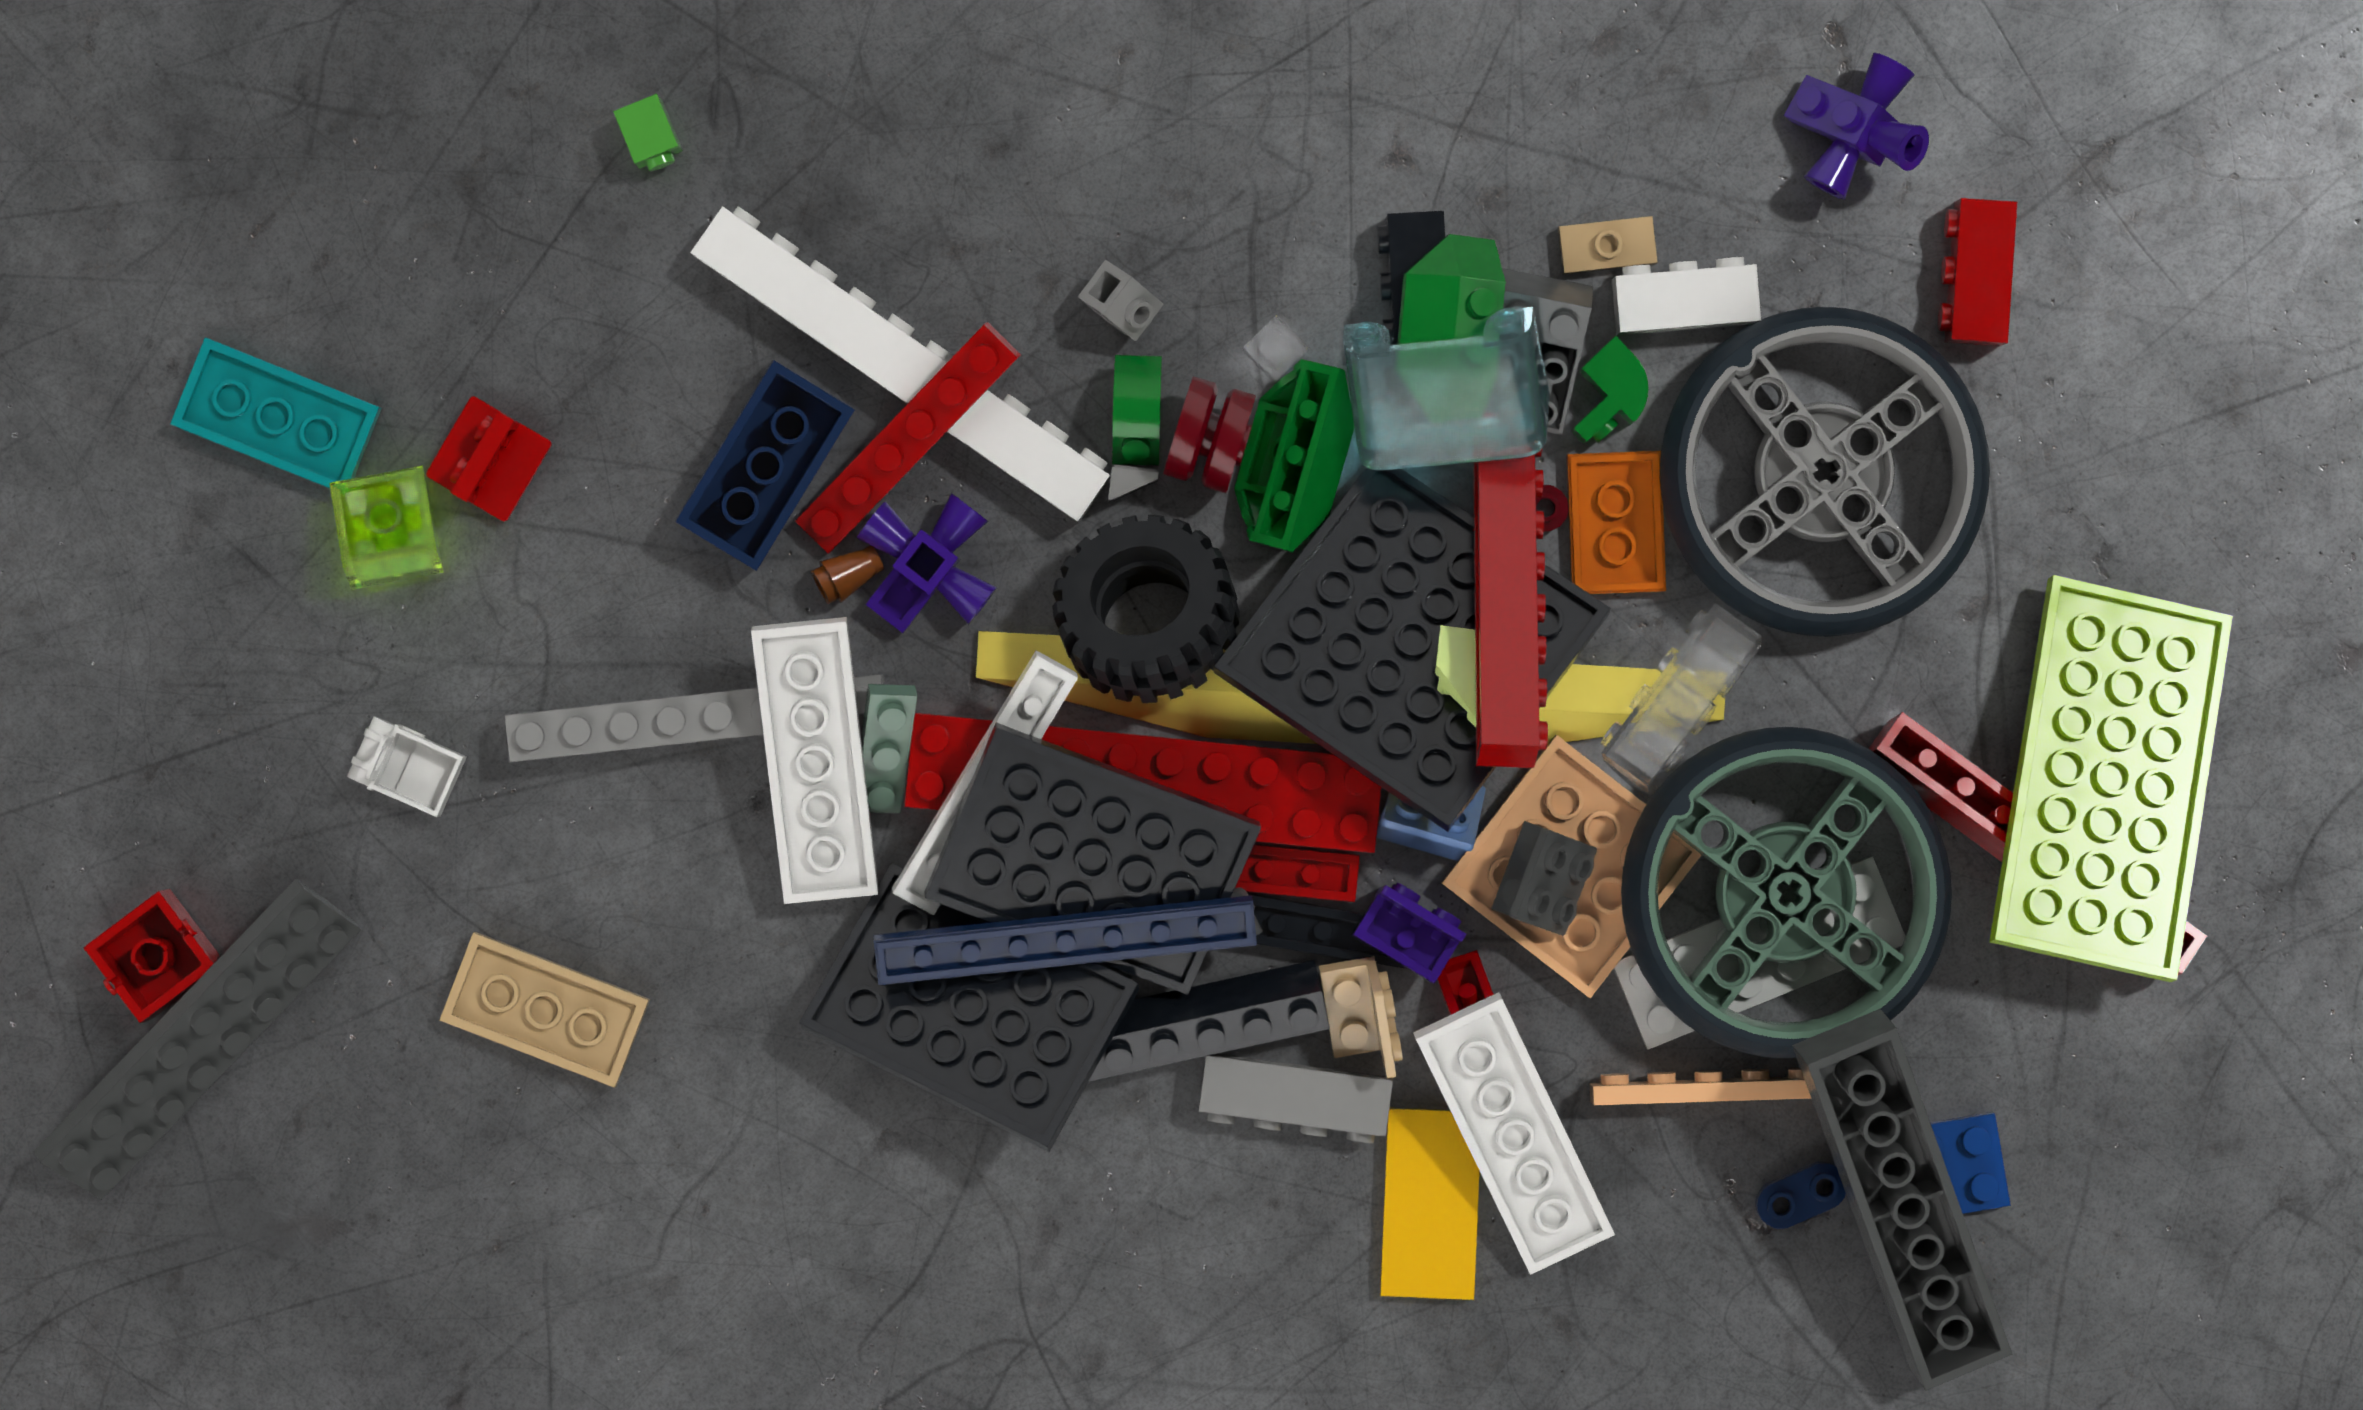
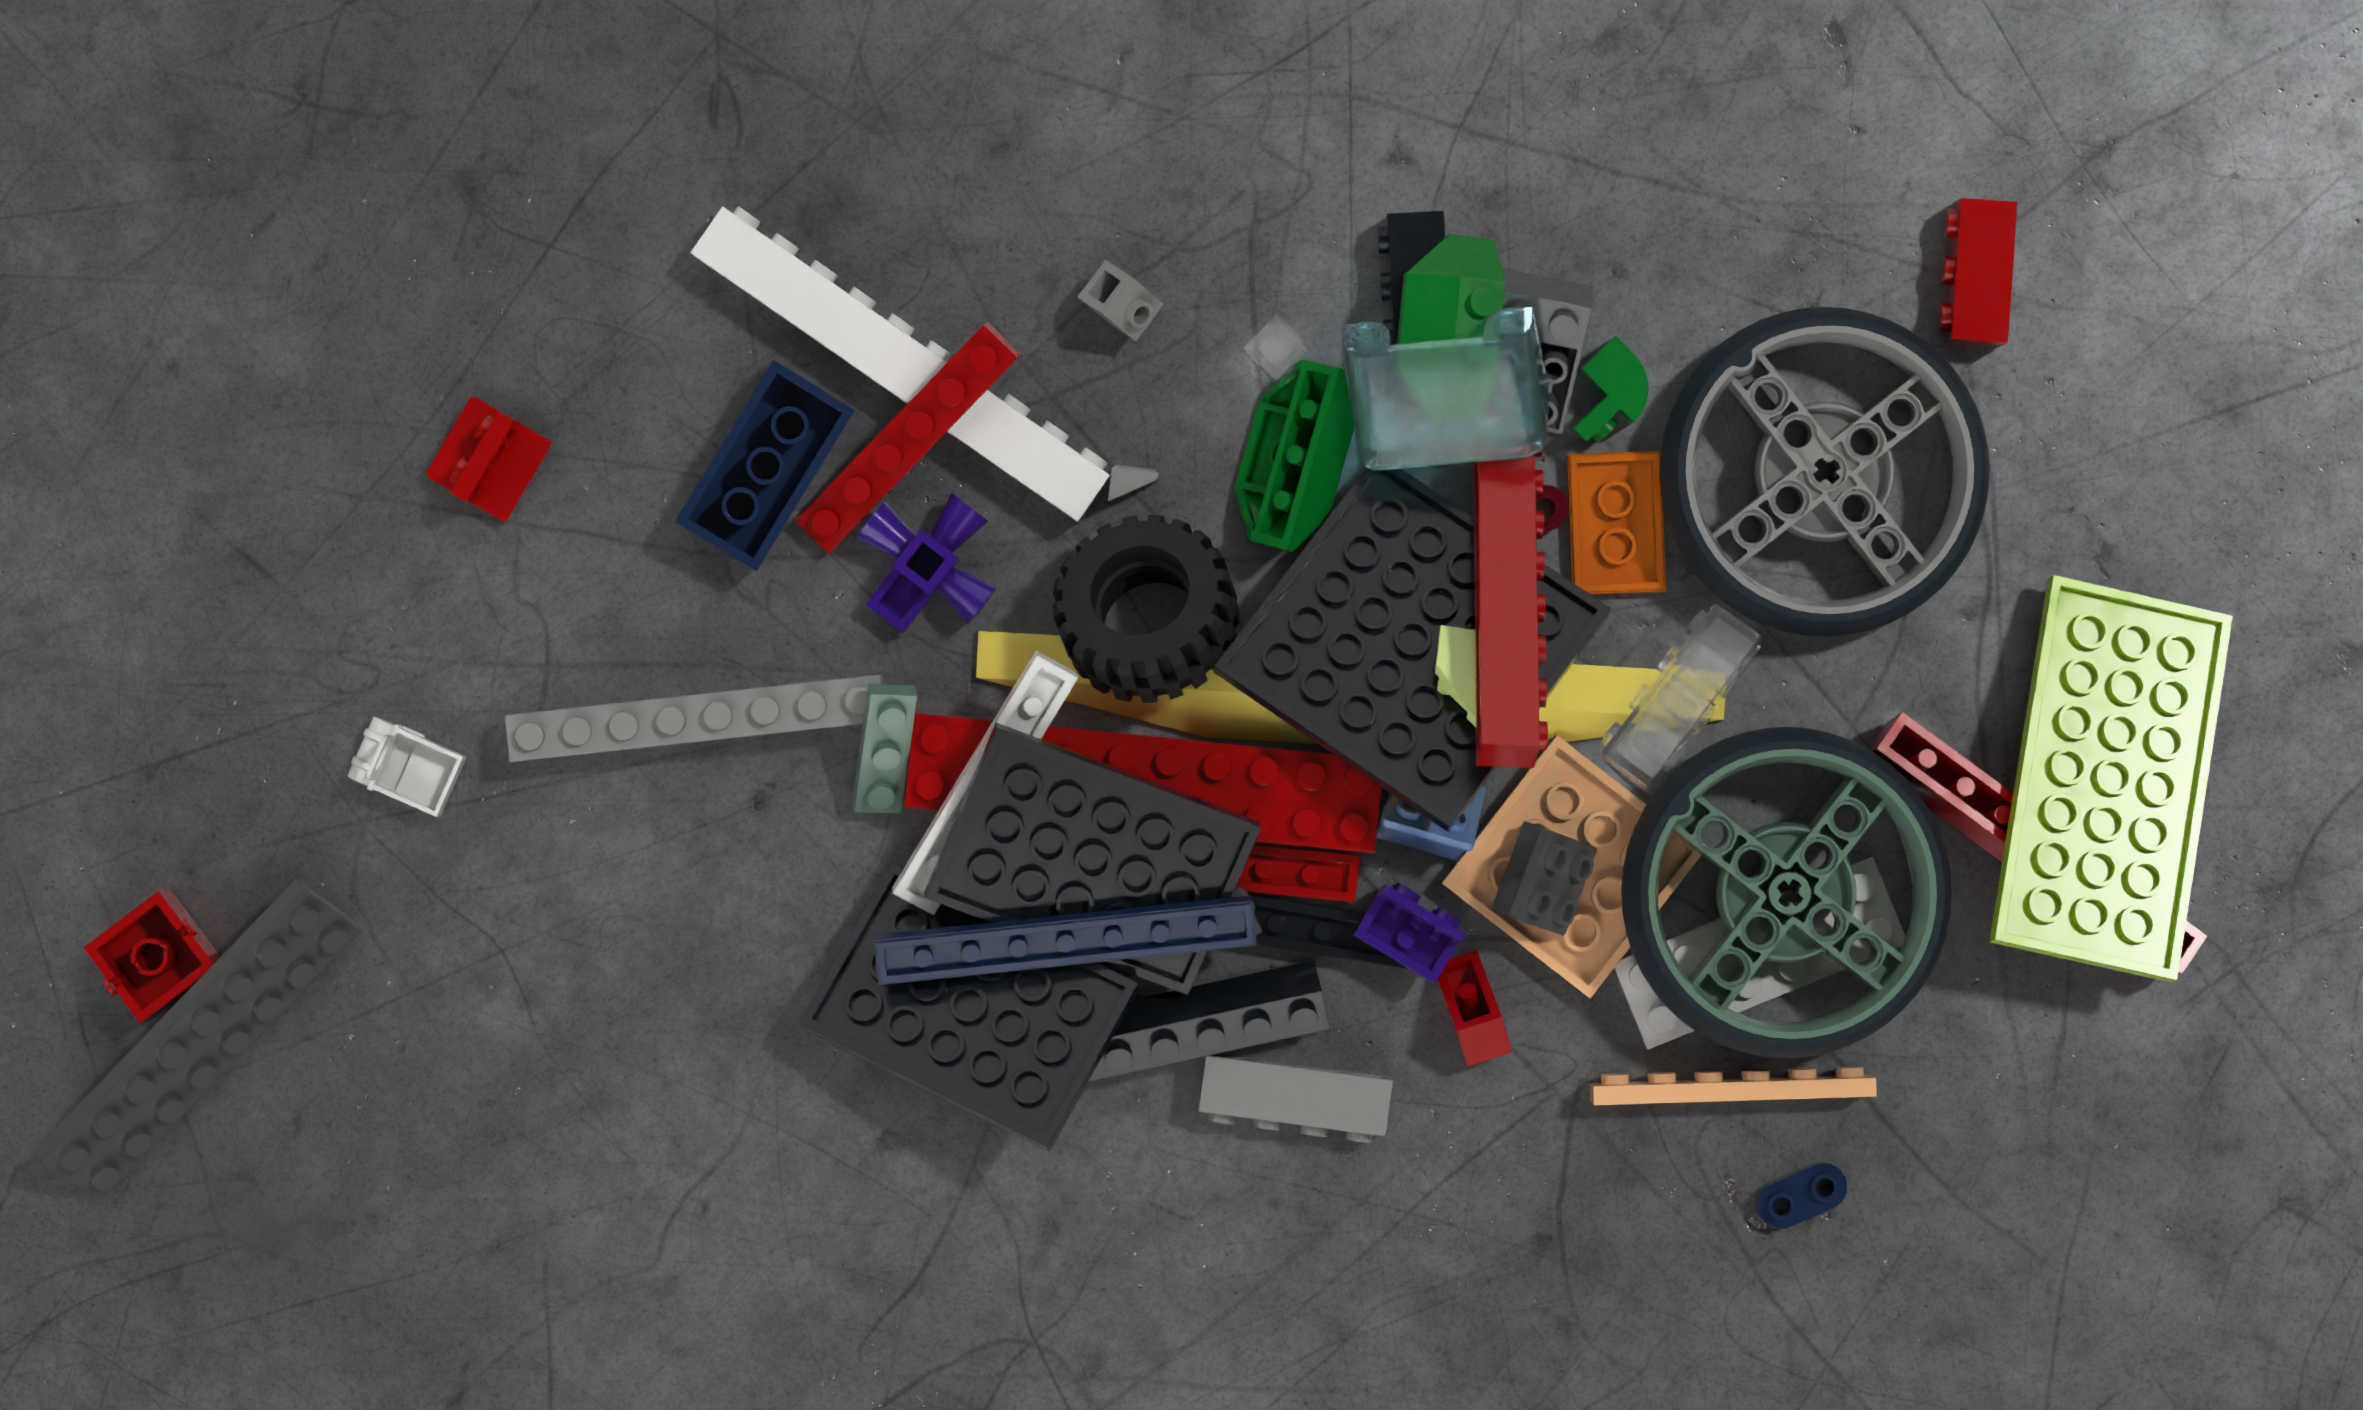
teal plate [170,337,382,495] -> none
clear neon green slope [329,465,444,590] -> none
tan plate [439,932,650,1088] -> none
bright green brick [613,93,683,171] -> none
white plate [751,617,879,904] -> none
dark orange cone [811,545,884,604] -> none
green brick [1112,355,1162,466] -> none
dark red wheel [1163,376,1256,494] -> none
tan bracket [1319,956,1403,1079] -> none
yellow tile [1380,1107,1480,1300] -> none
white plate [1413,992,1615,1275] -> none
tan plate [1558,216,1658,274] -> none
white brick [1612,257,1761,336] -> none
dark purple brick [1784,53,1929,199] -> none
dark grey brick [1792,1009,2013,1391] -> none
blue plate [1930,1112,2011,1214] -> none

